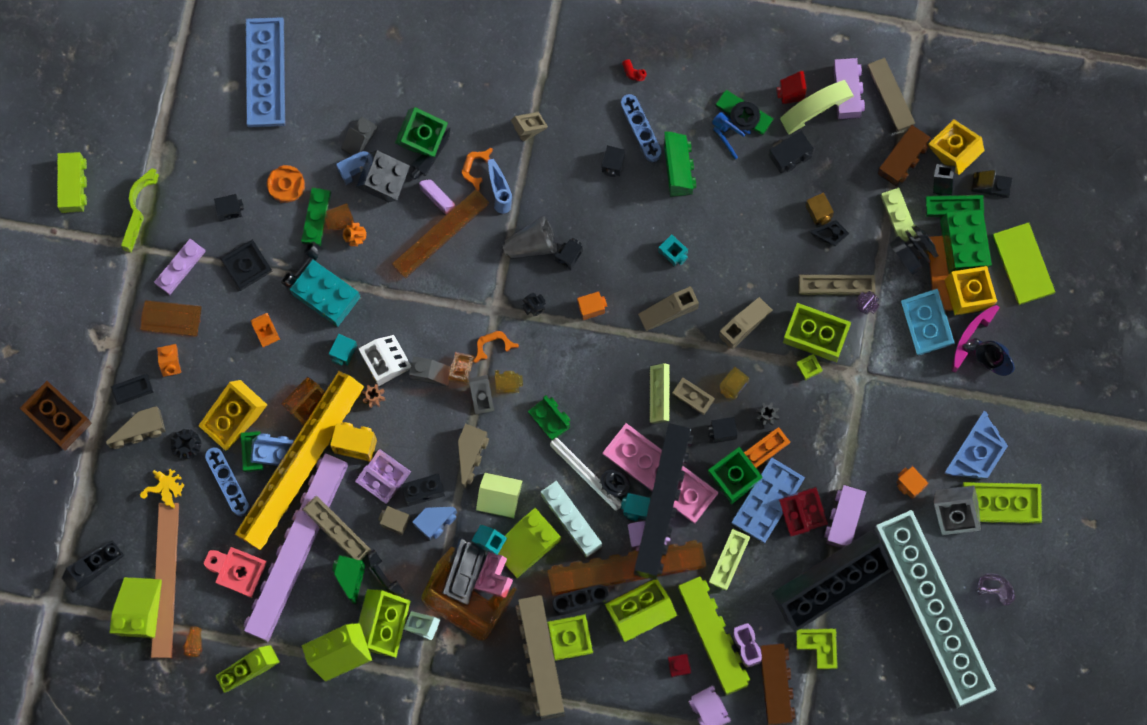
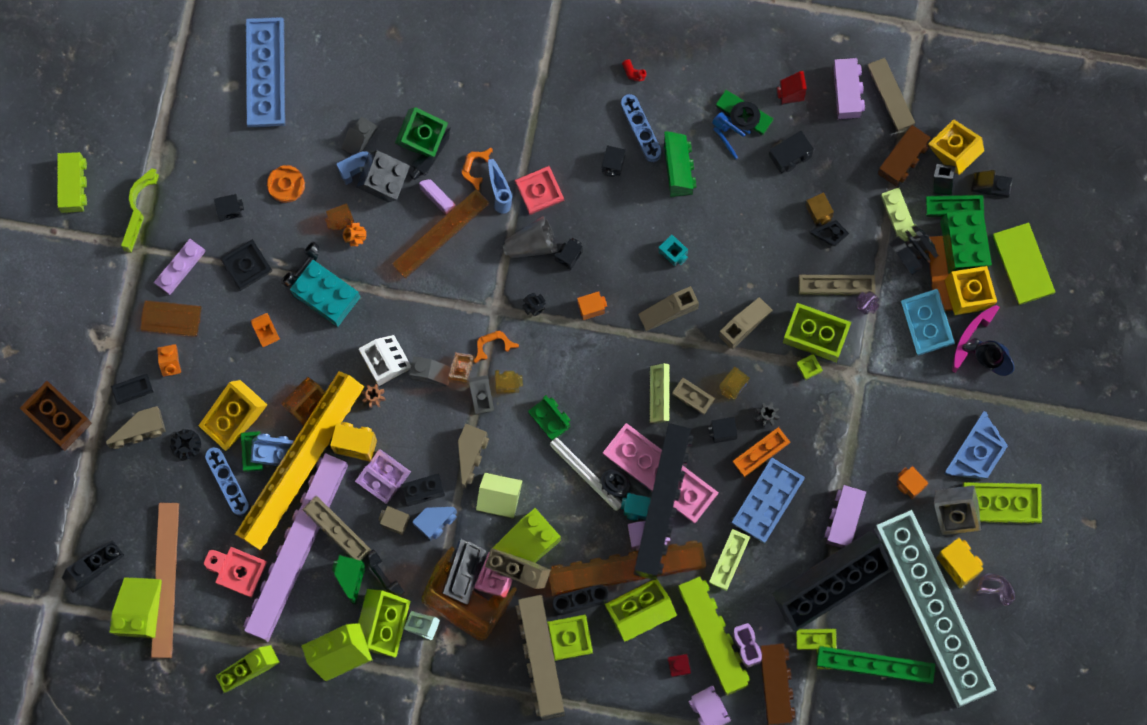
yellow piece [140,469,184,509] -> none
clear orange cone [183,627,202,657] -> none
green plate [301,188,331,246] -> none
teal brick [329,334,358,366] -> none
teal brick [471,524,507,555] -> none
dark tan slope [511,112,548,141] -> none
light aqua brick [541,481,602,558] -> none
green slope [708,447,763,504] -> none
dark red slope [779,487,828,537] -> none
yellowish green slope [780,80,854,135] -> none
none -> dark tan slope [485,548,551,589]
none -> coral tile [515,166,564,215]
none -> green plate [816,646,935,684]
none -> yellow brick [936,538,984,589]

